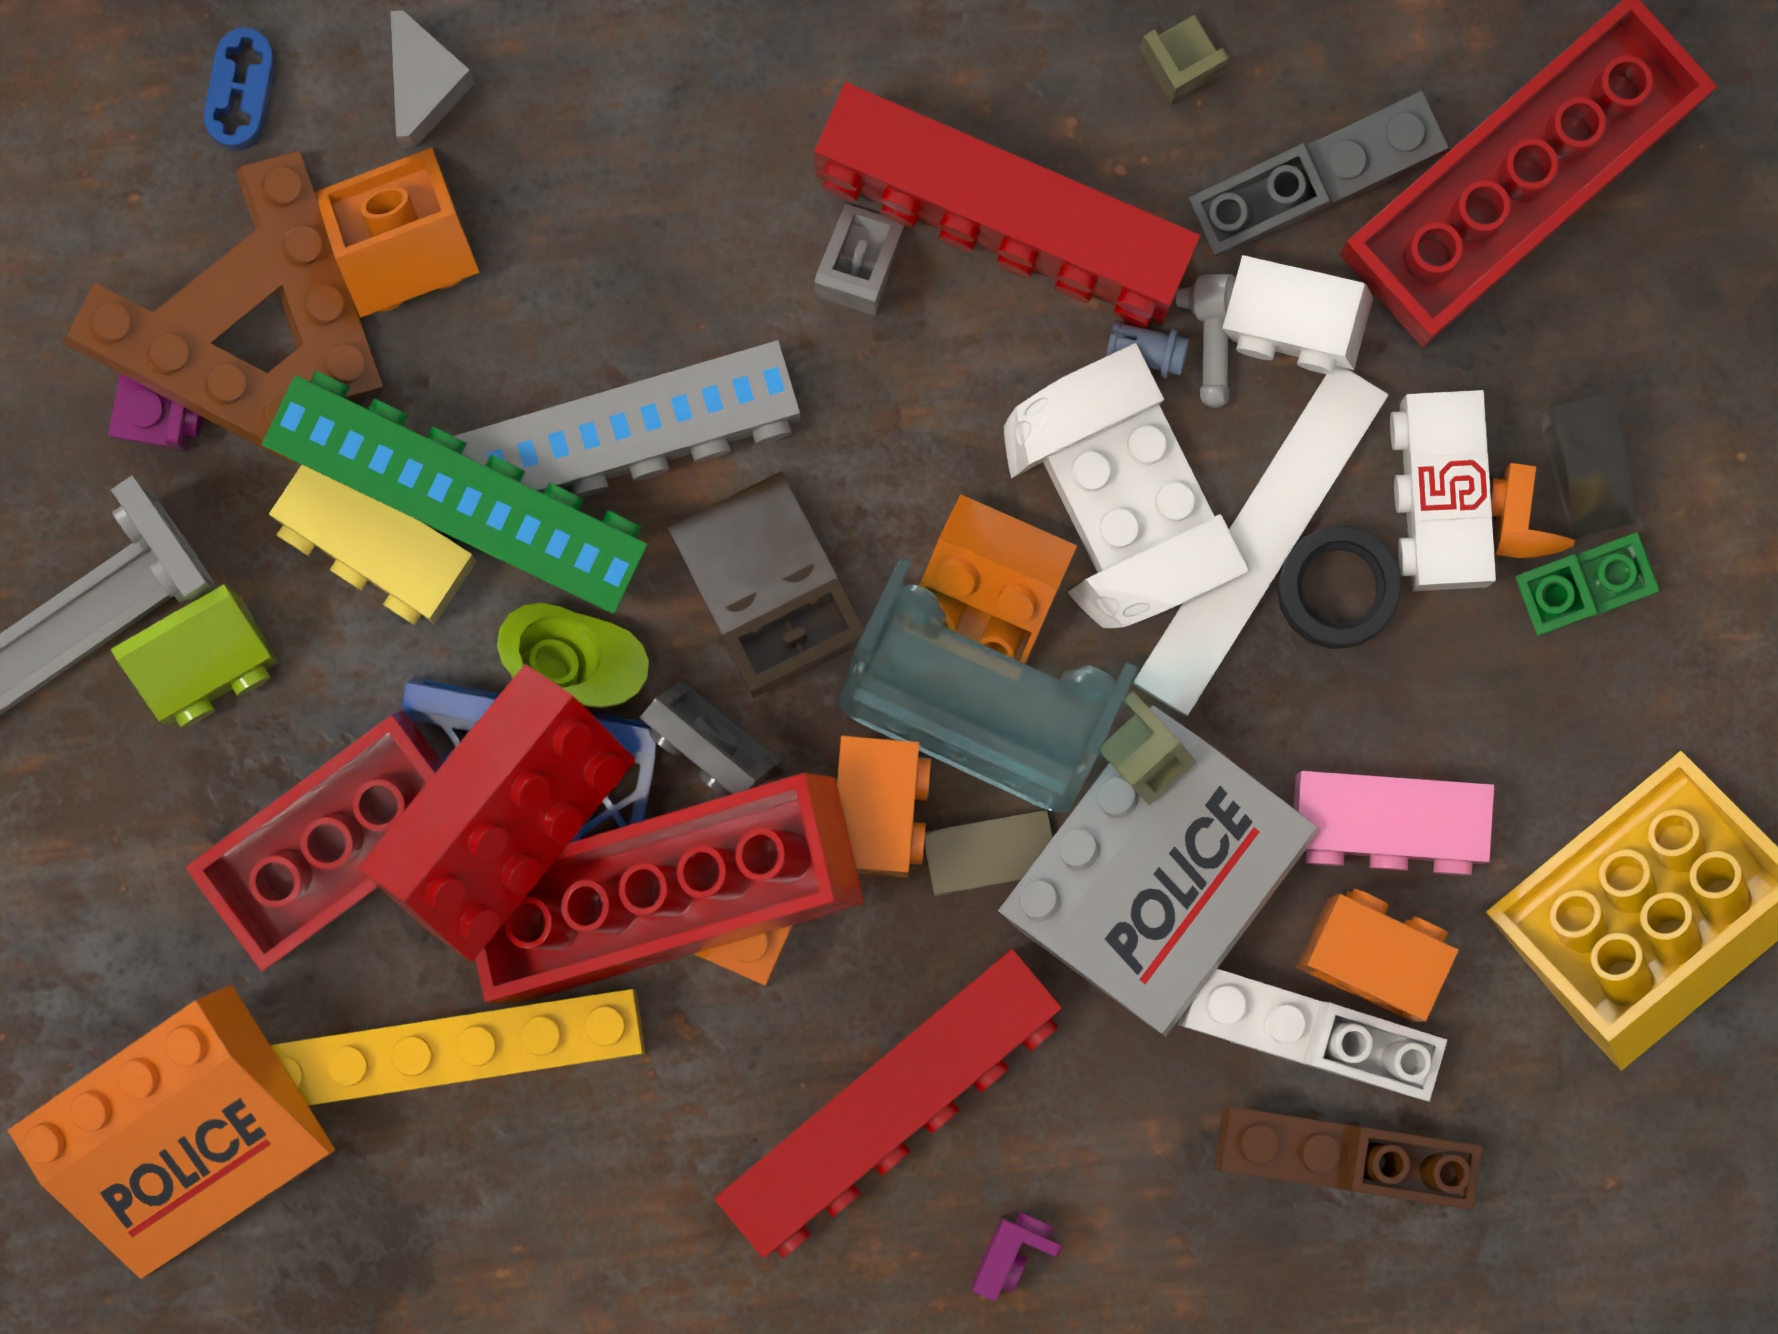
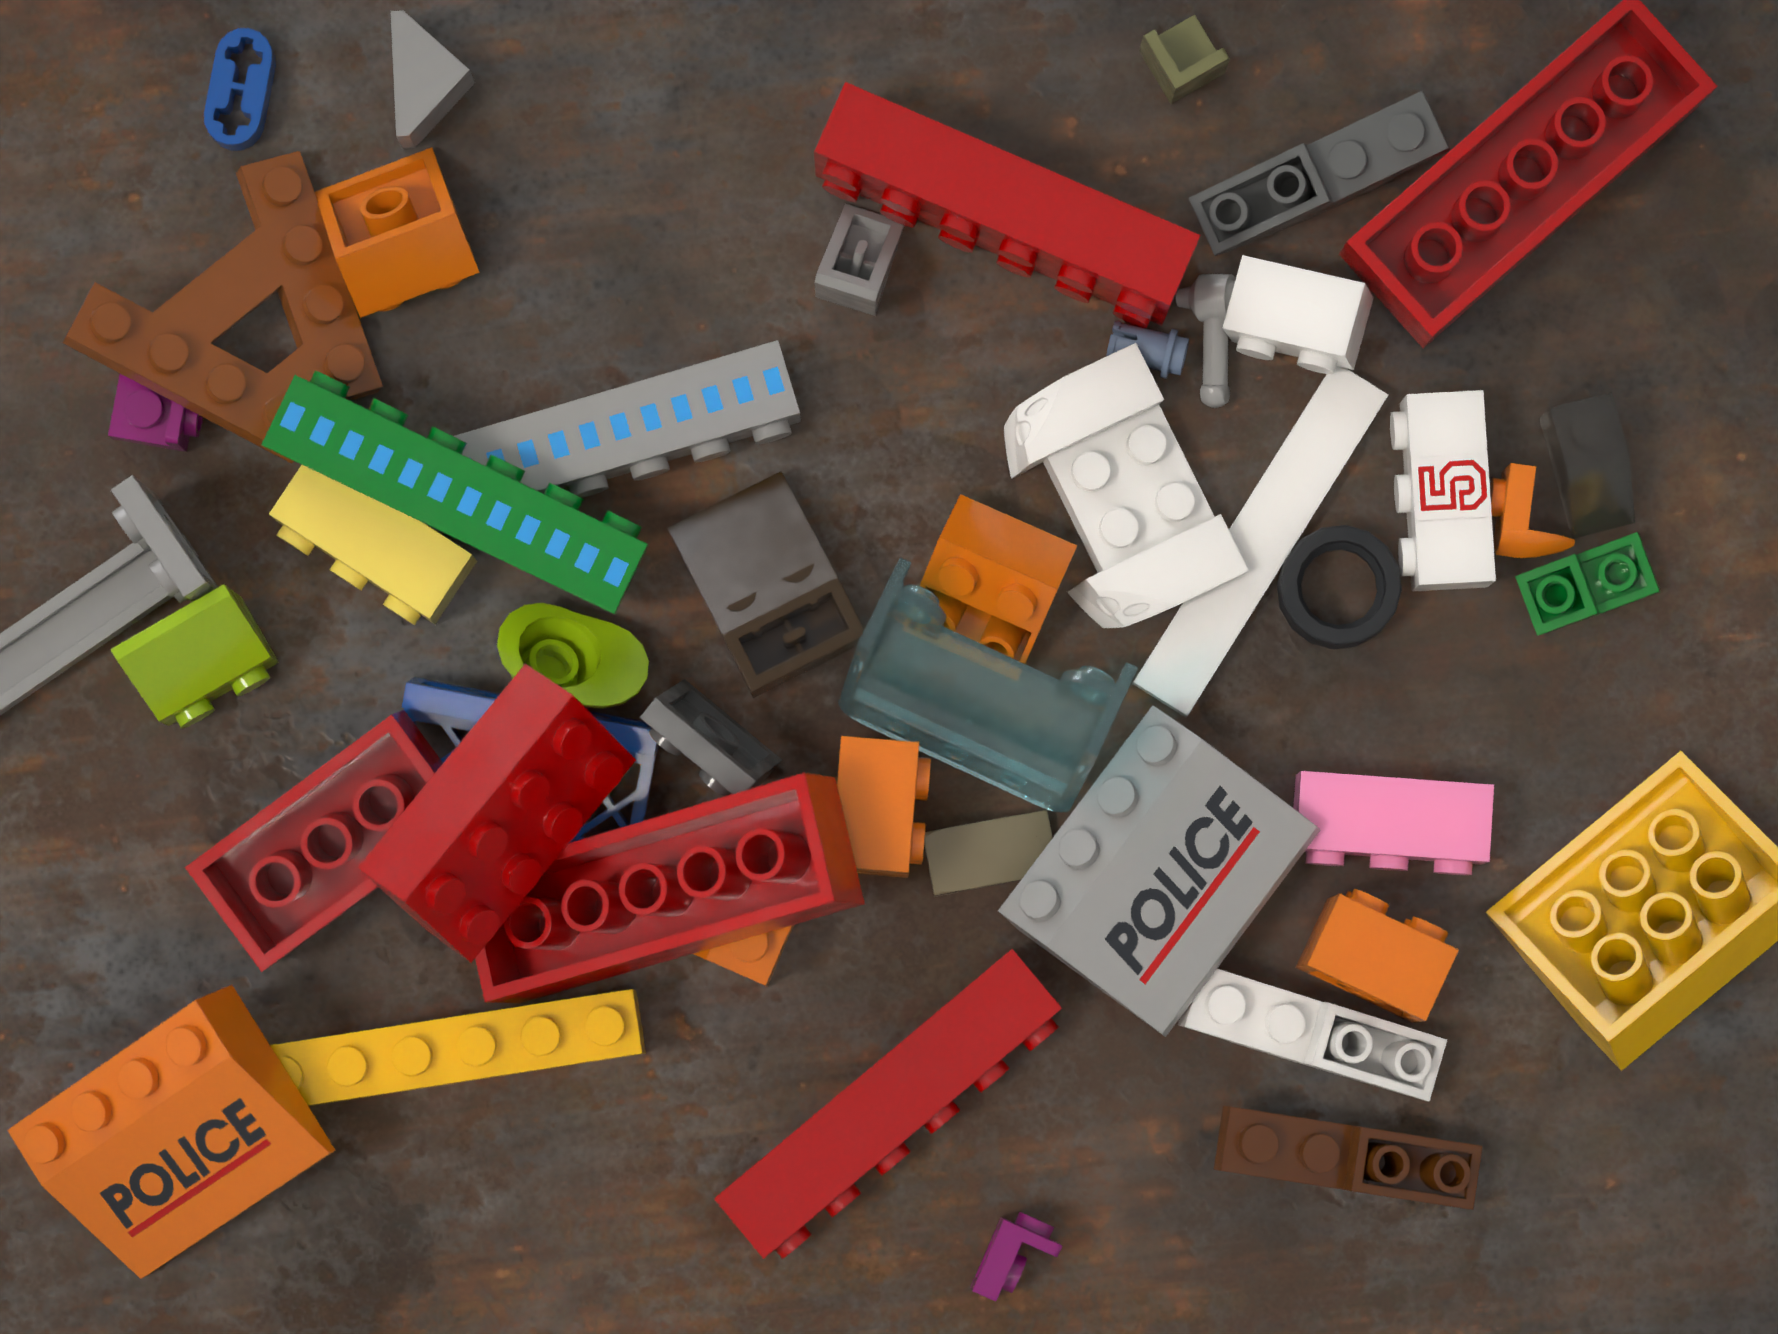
olive panel [1100,691,1197,805] -> none

